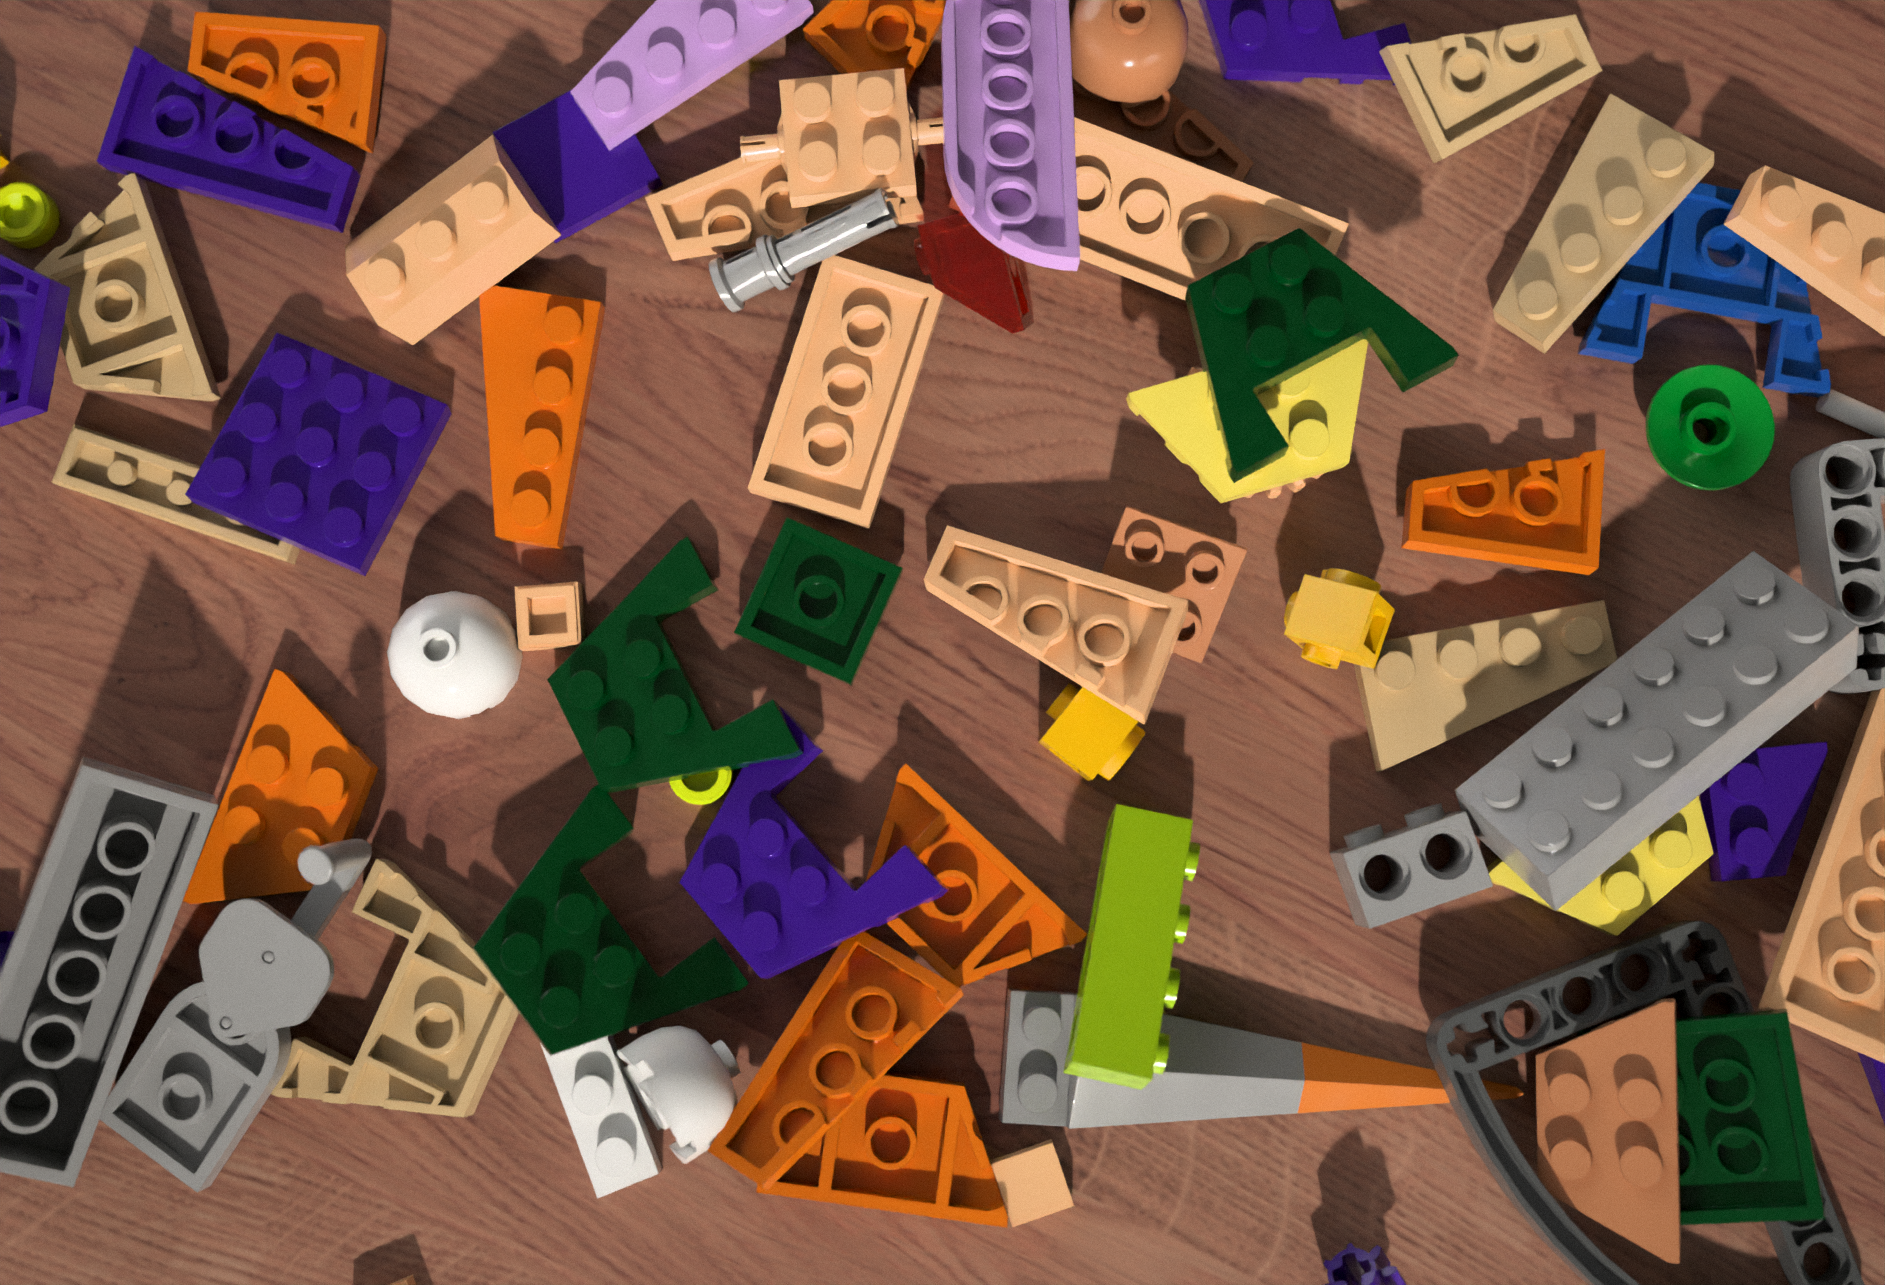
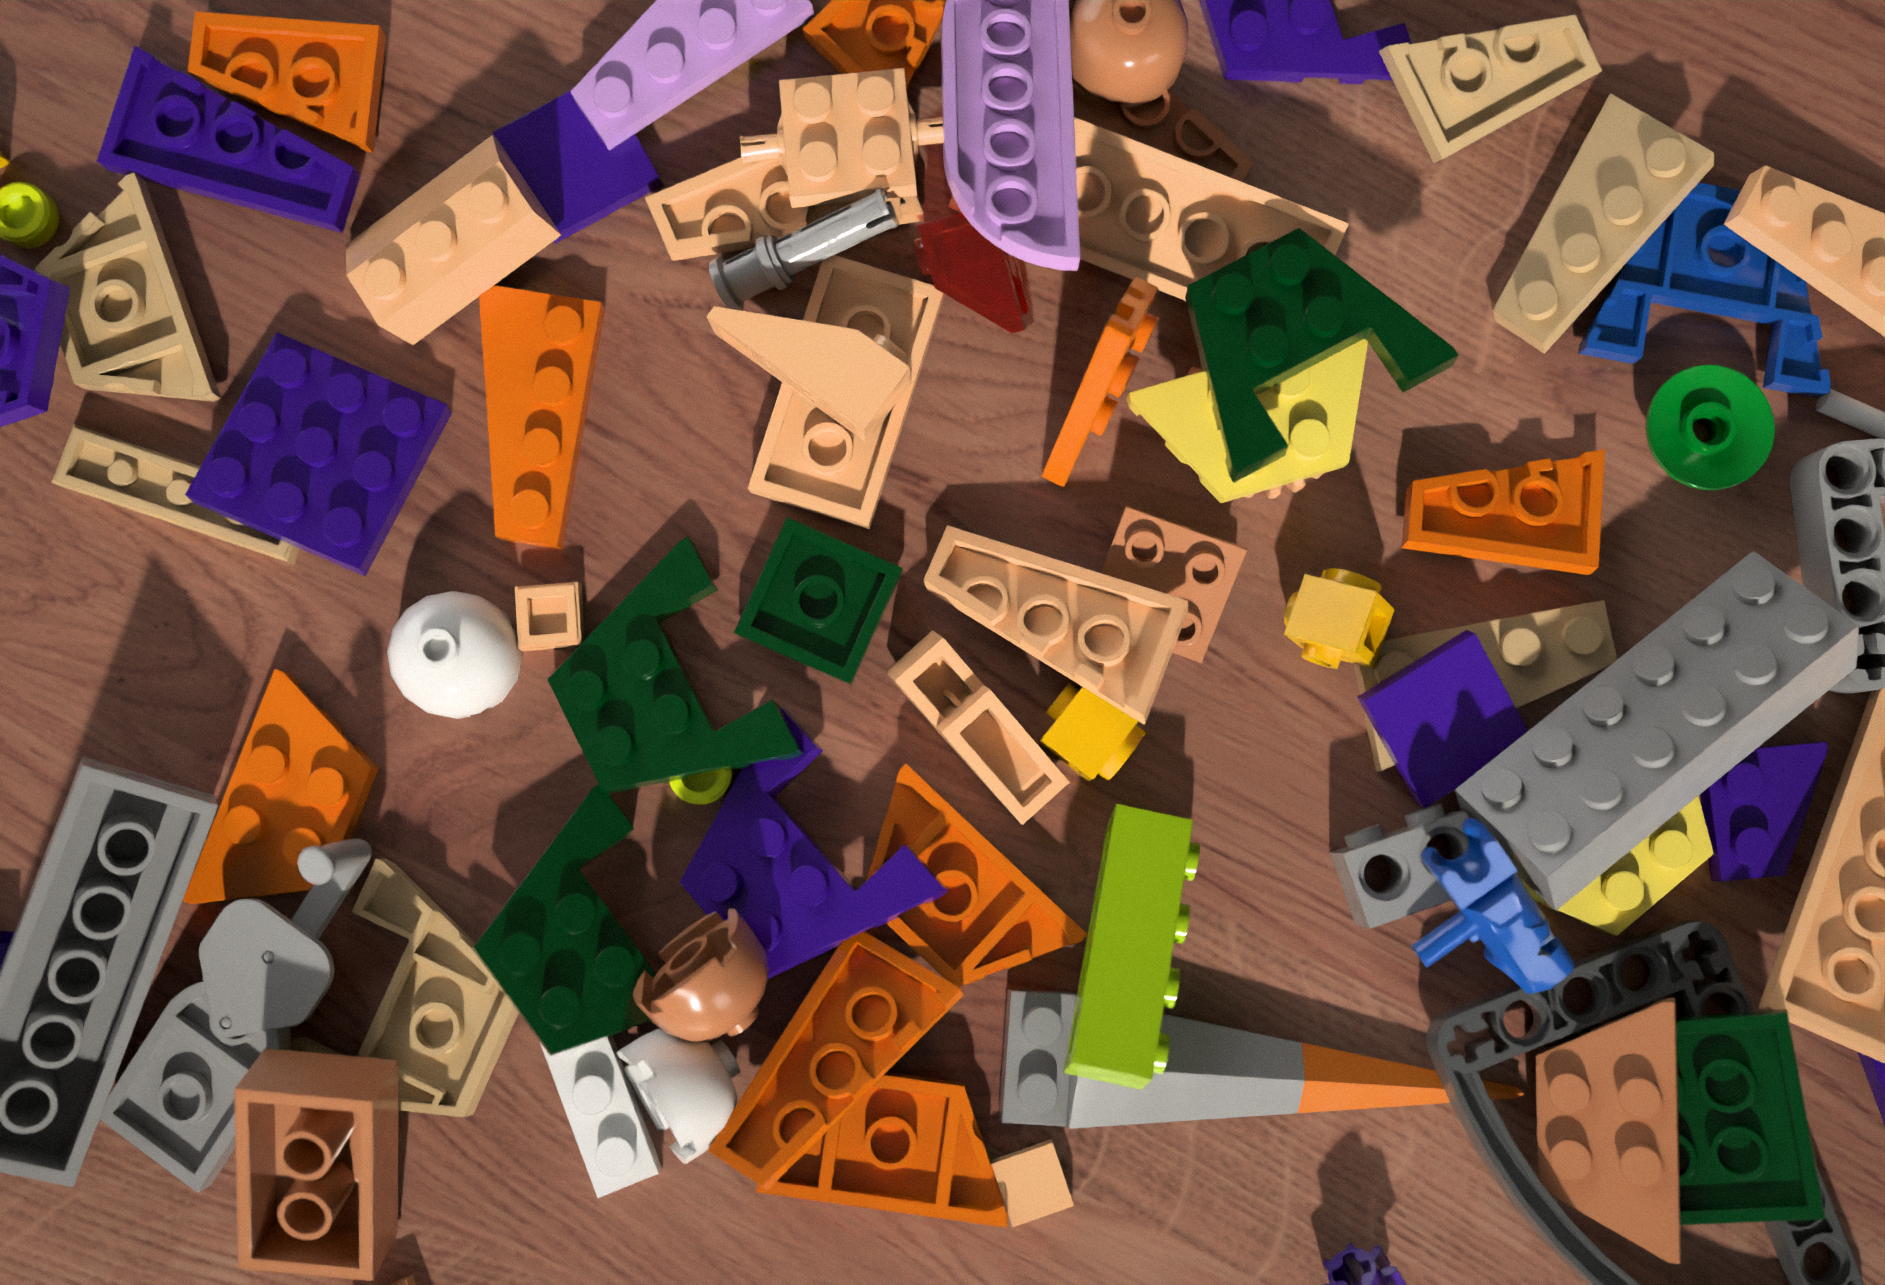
none -> nougat brick [234,1048,398,1281]
none -> nougat cylinder [633,909,769,1042]
none -> light nougat slope [706,306,911,443]
none -> light nougat slope [886,630,1070,825]
none -> orange wing [1041,276,1159,487]
none -> dark purple tile [1357,630,1528,809]
none -> blue piece [1411,818,1575,994]

